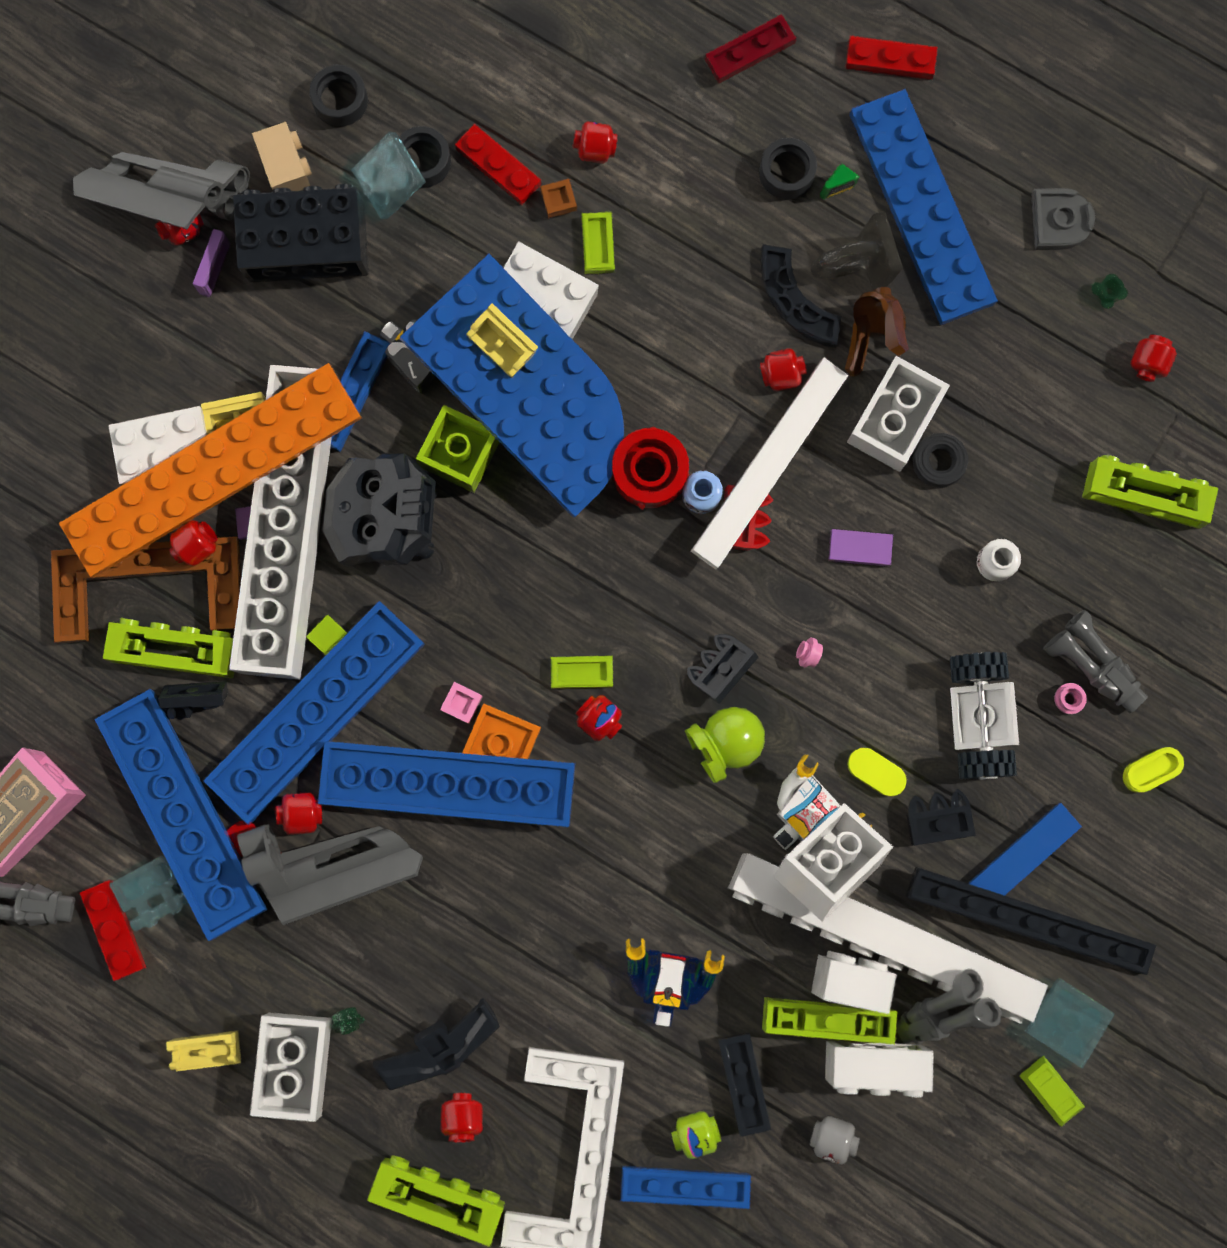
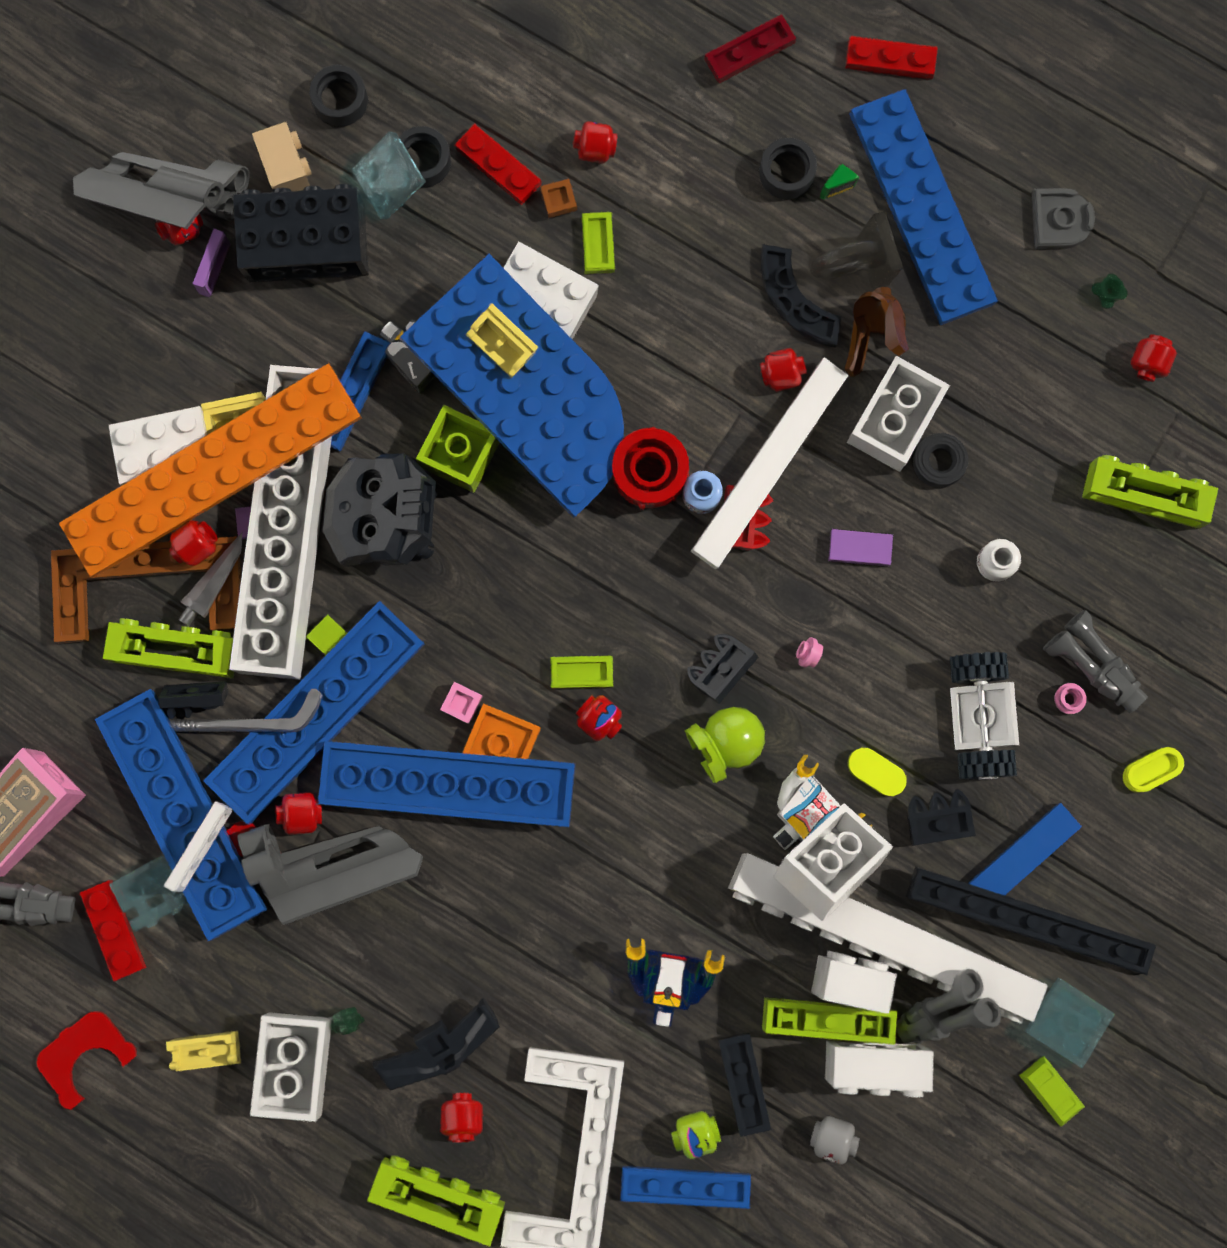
none -> red piece [37,1011,137,1110]
none -> white tile [164,801,232,892]
none -> flat silver piece [170,689,323,732]
none -> flat silver bar [178,532,243,626]

